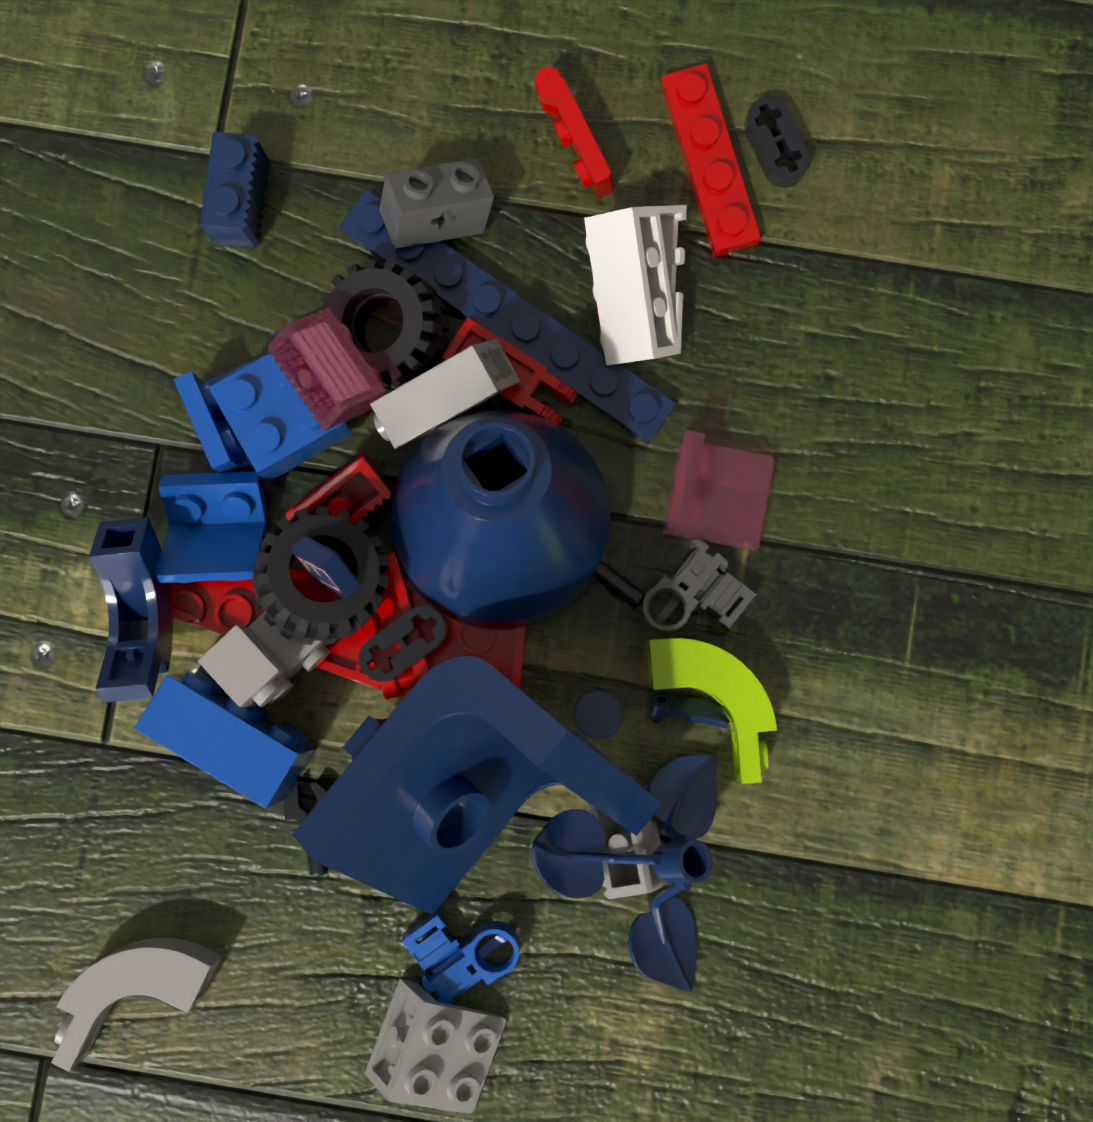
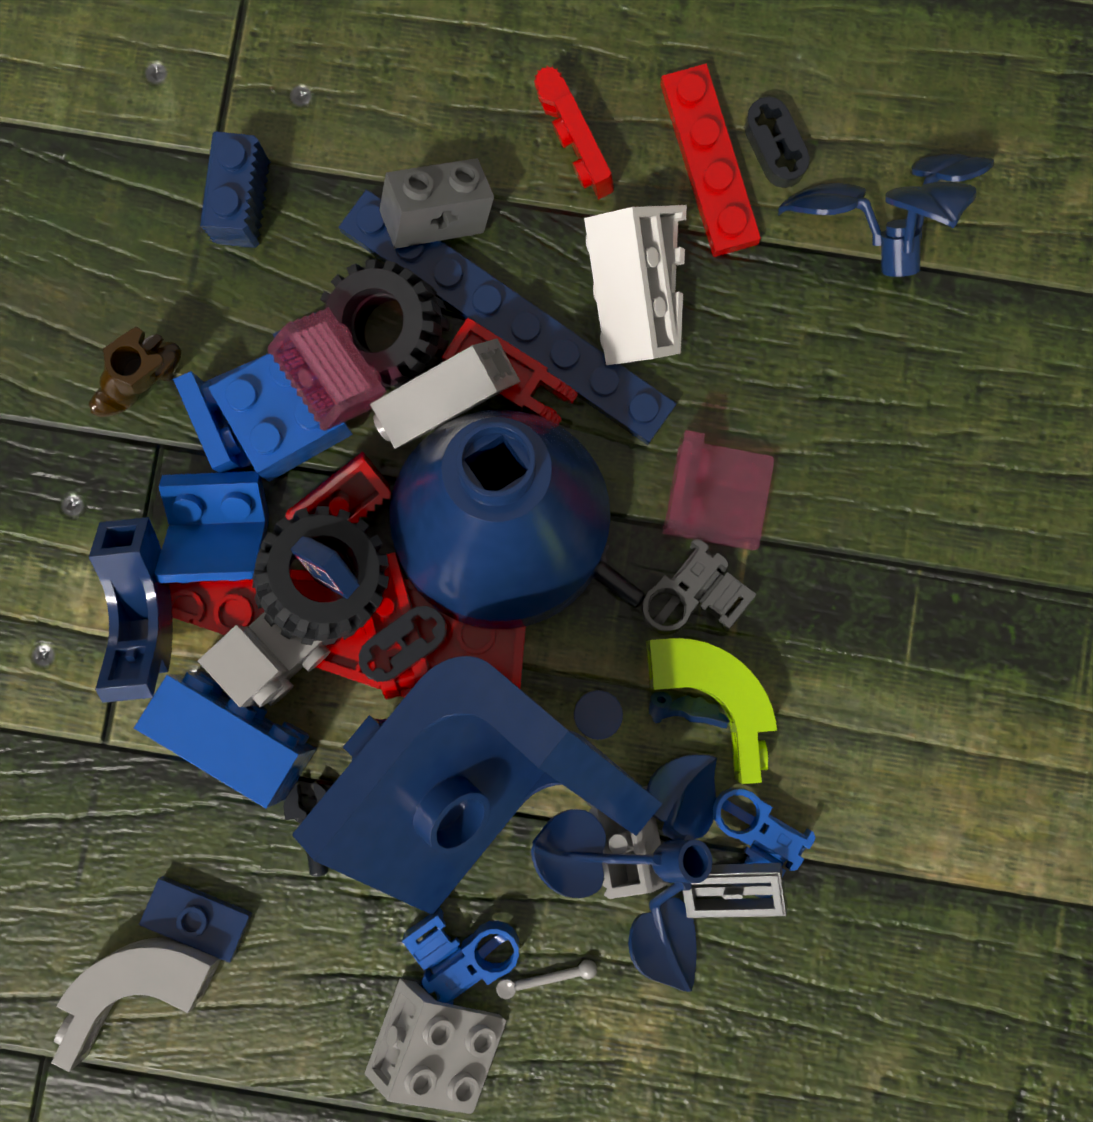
none -> dark brown animal [89,326,182,417]
none -> dark blue plate [139,876,253,963]
none -> light grey hinge [496,960,597,999]
none -> dark grey tile [683,863,788,918]
none -> blue piece [713,787,815,898]
none -> dark blue plant [778,154,994,277]

